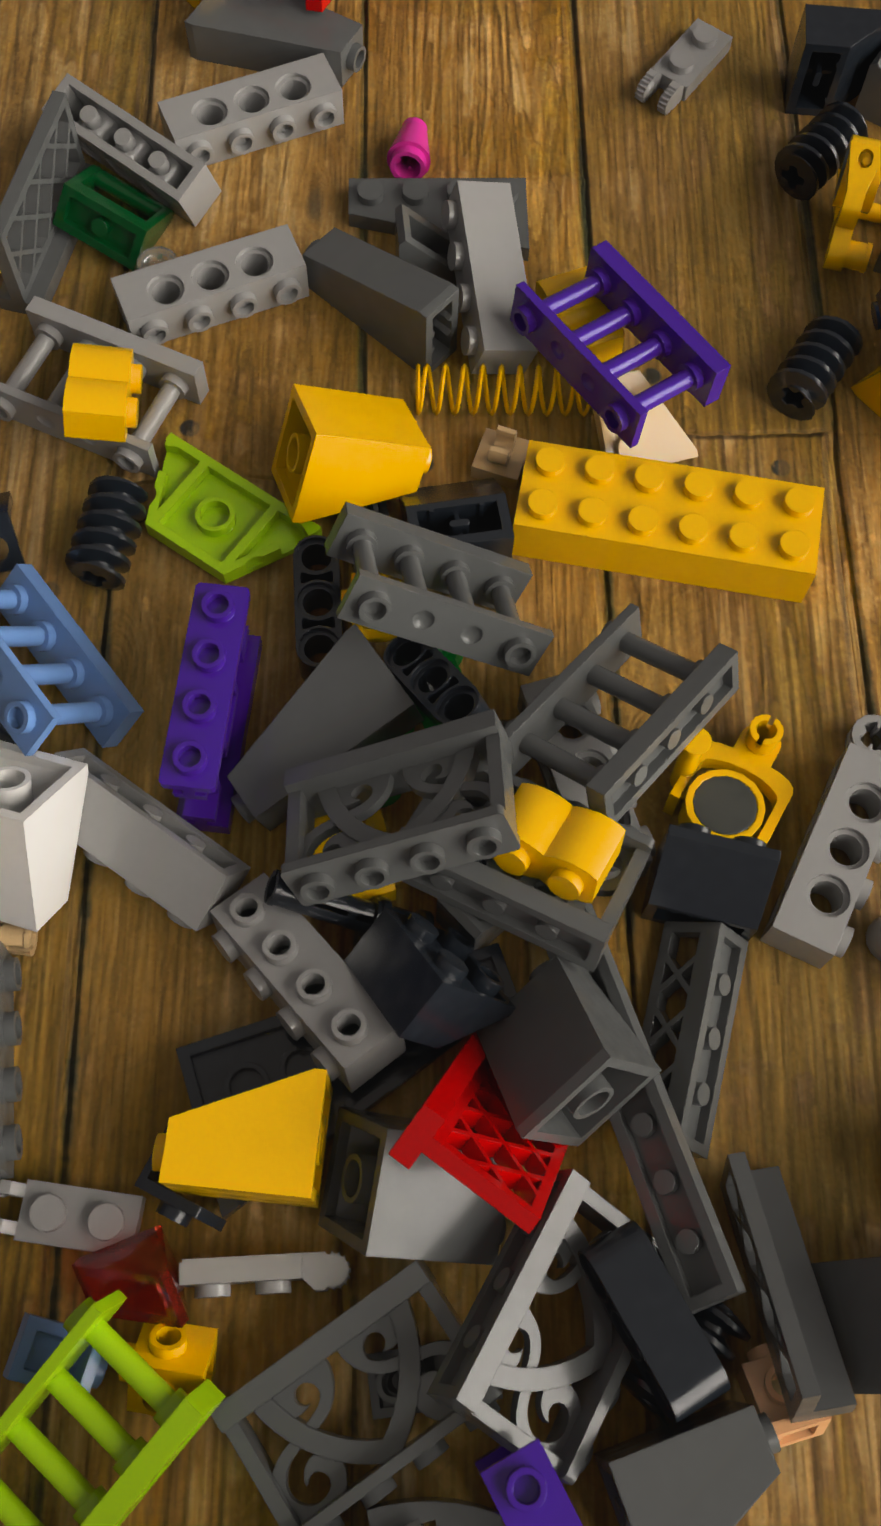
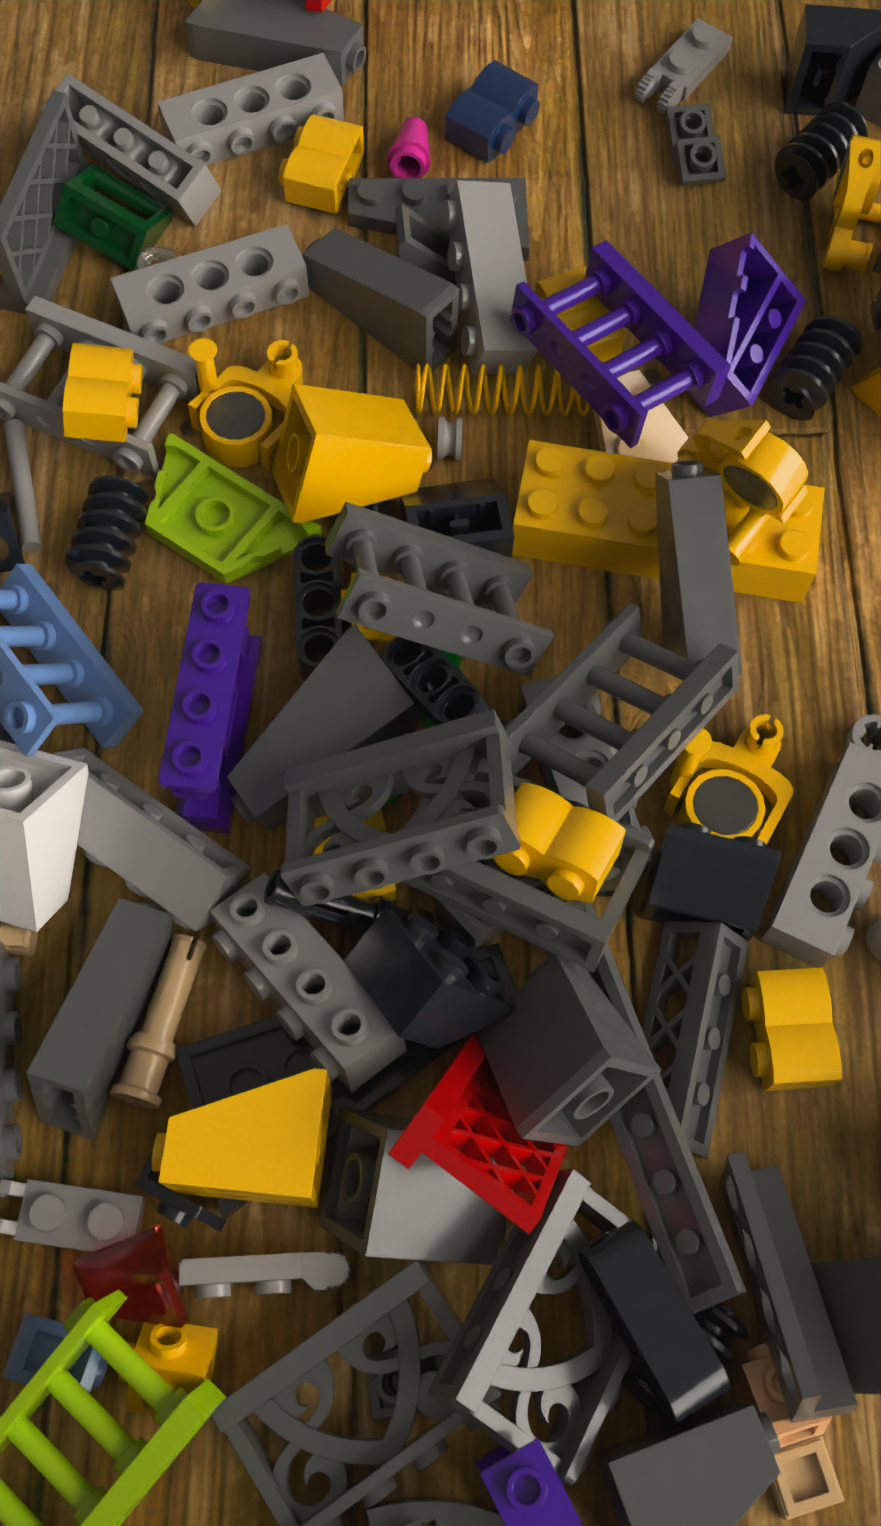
tan tile [471,425,529,490] -> none
none -> light grey bar [4,419,42,553]
none -> dark grey slope [26,897,173,1140]
none -> tan pin [109,934,207,1109]
none -> yellow piece [188,338,303,472]
none -> yellow brick [278,114,364,214]
none -> light grey bush [437,416,463,461]
none -> dark blue brick [445,60,540,163]
none -> dark grey slope [655,460,742,675]
none -> dark grey slope [664,103,726,186]
none -> yellow piece [667,418,808,566]
none -> dark purple wedge [687,232,806,417]
none -> yellow brick [741,967,842,1091]
none -> tan tile [771,1435,845,1520]

